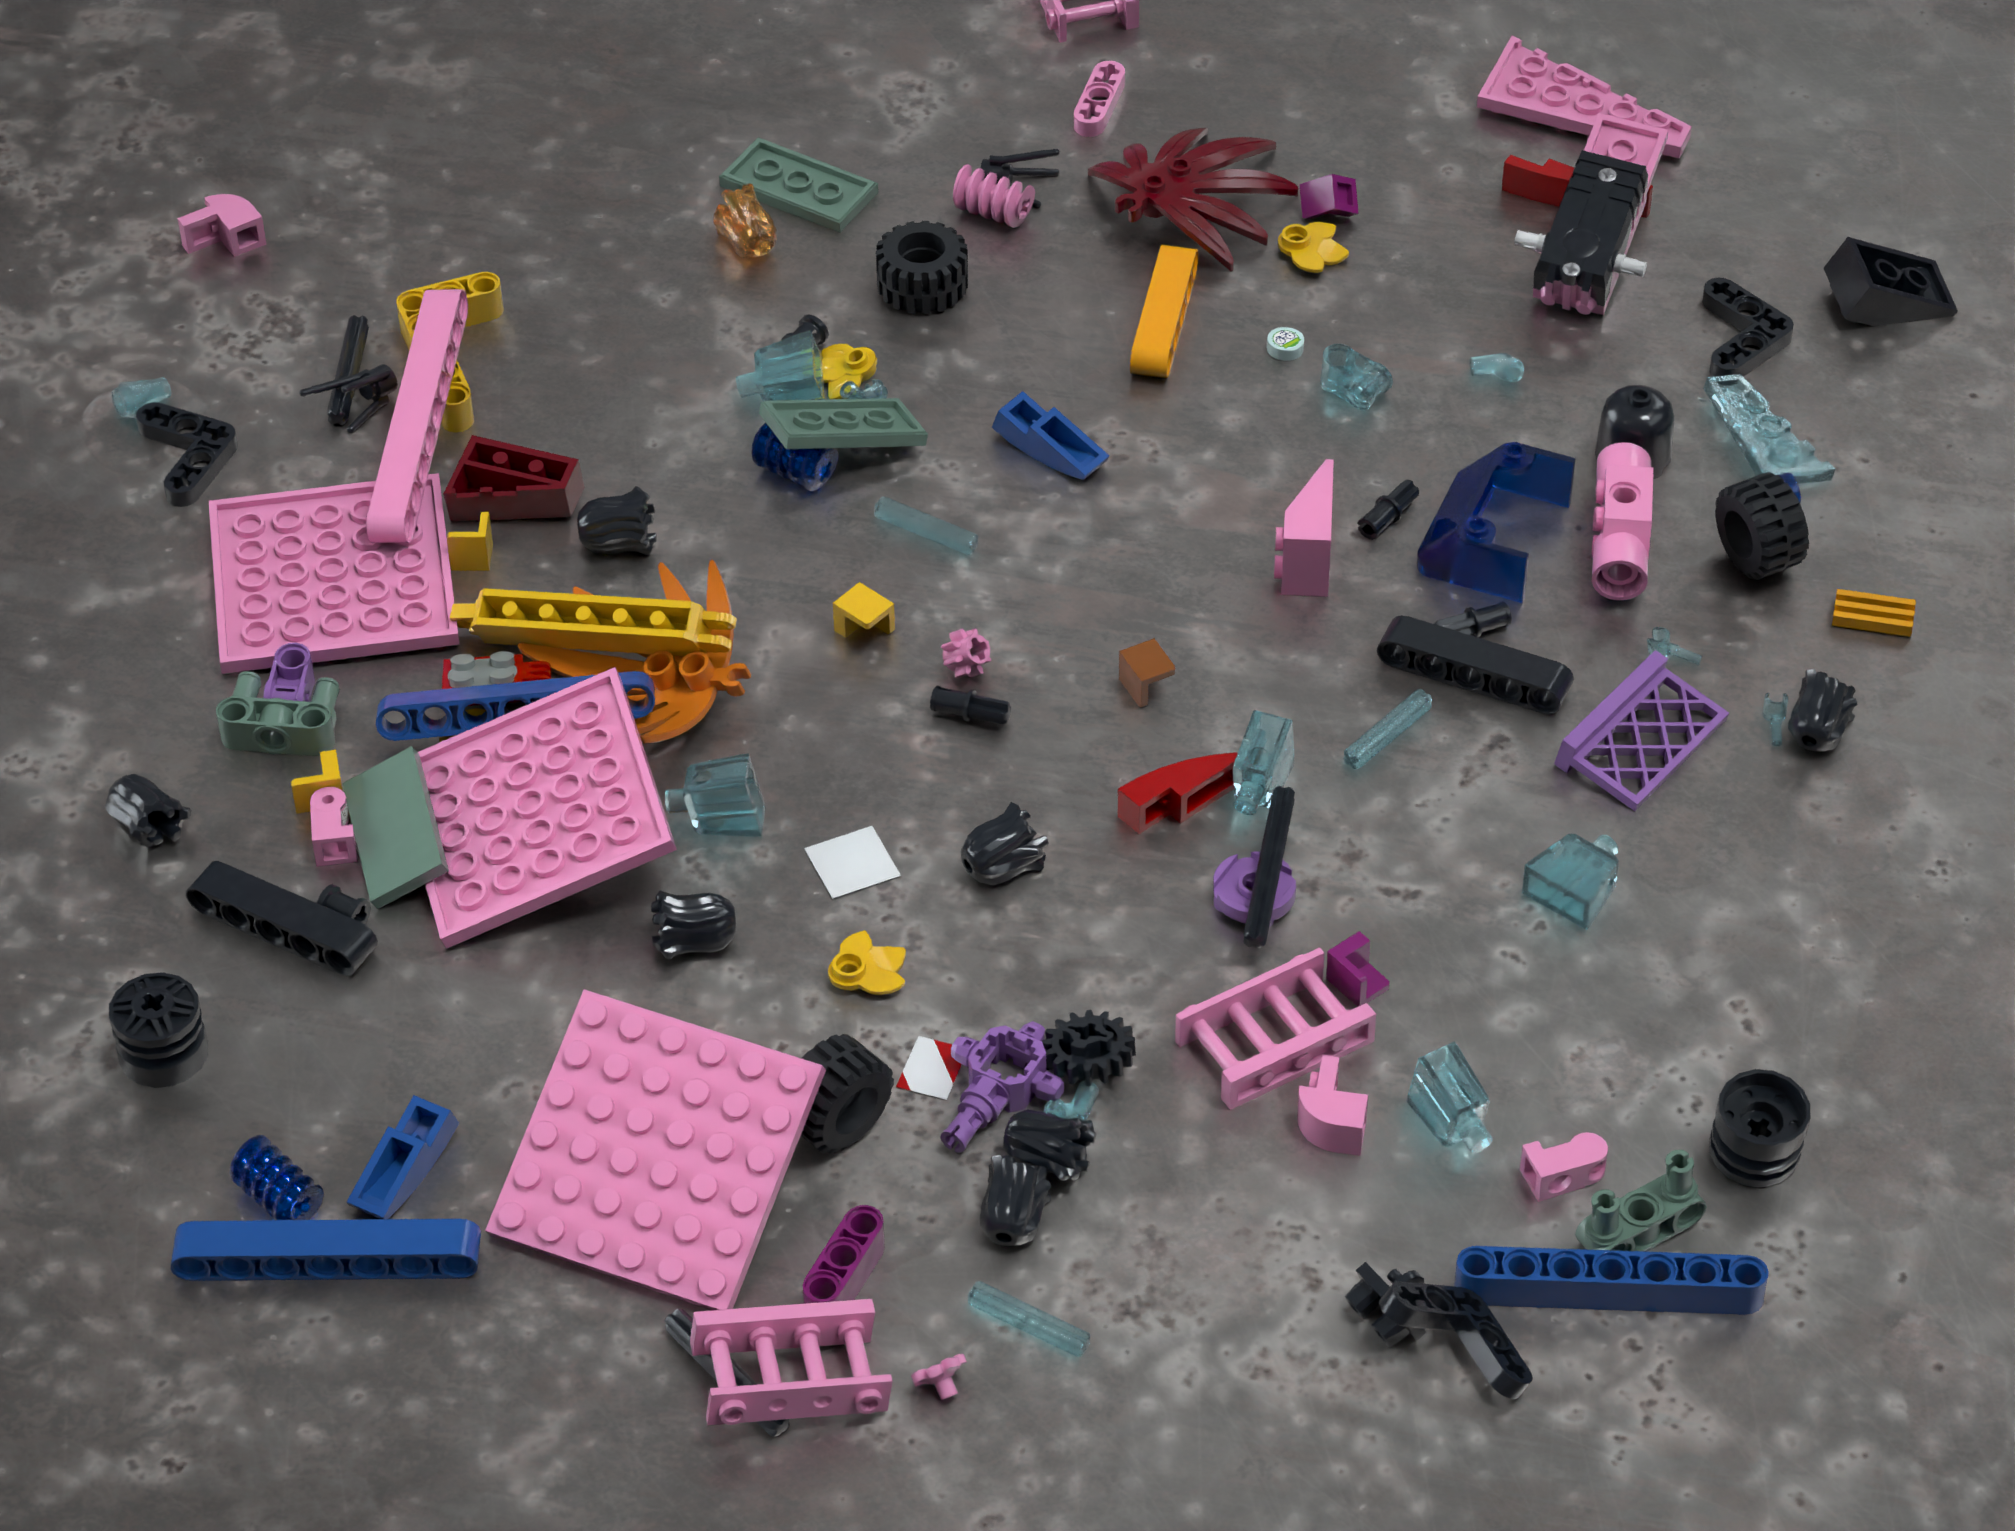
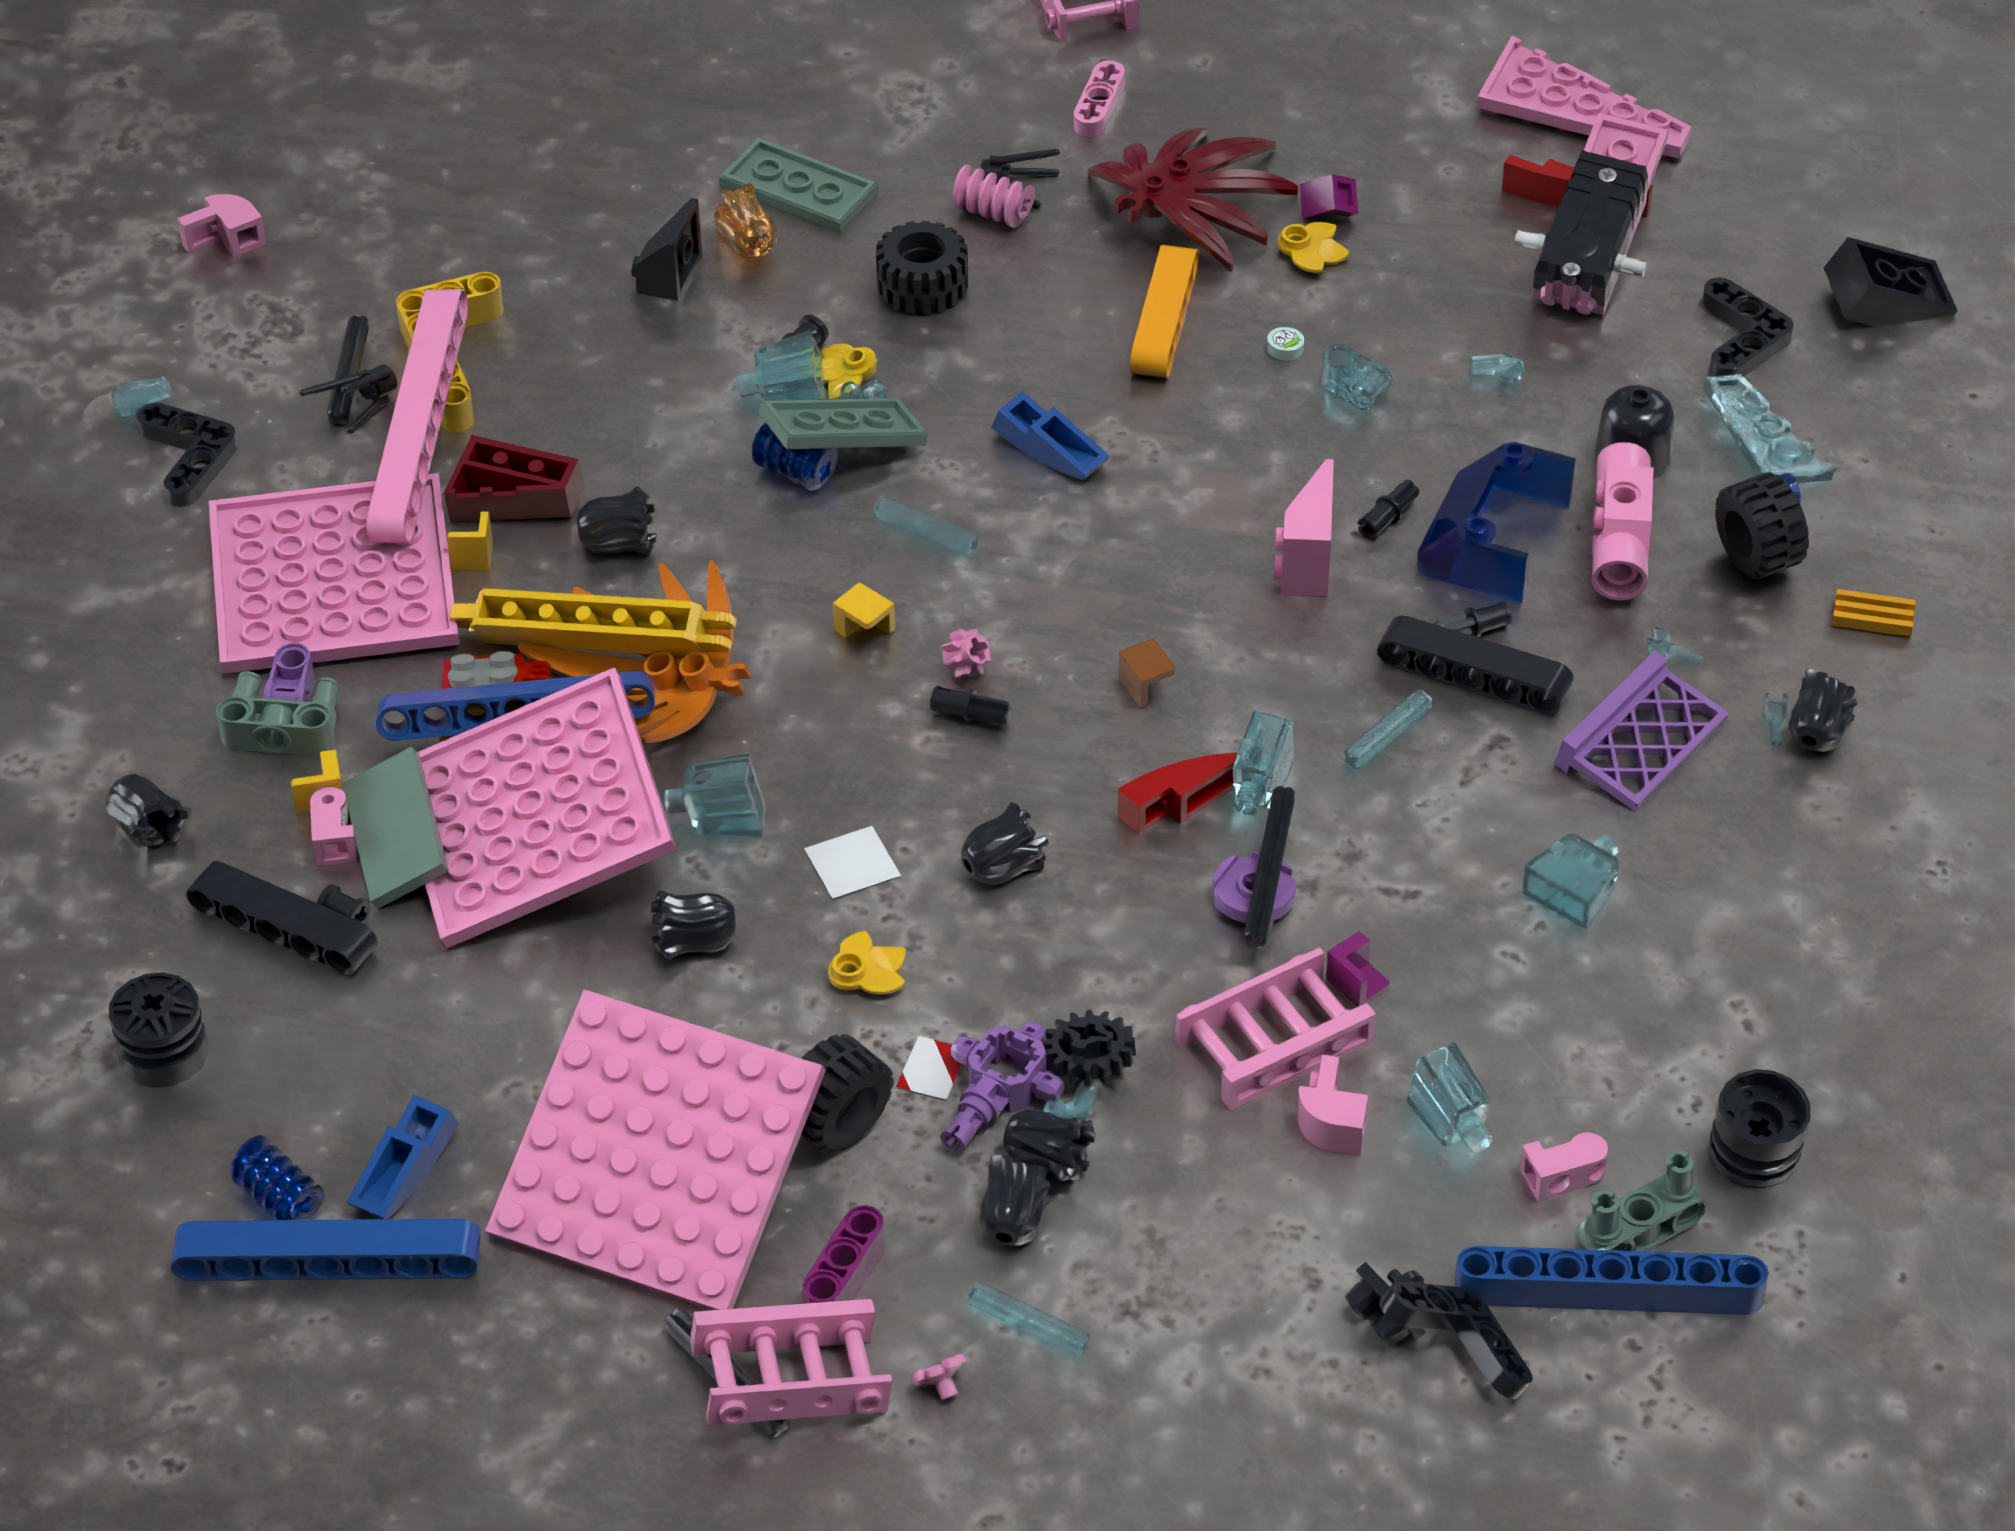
none -> black slope [631,198,702,301]

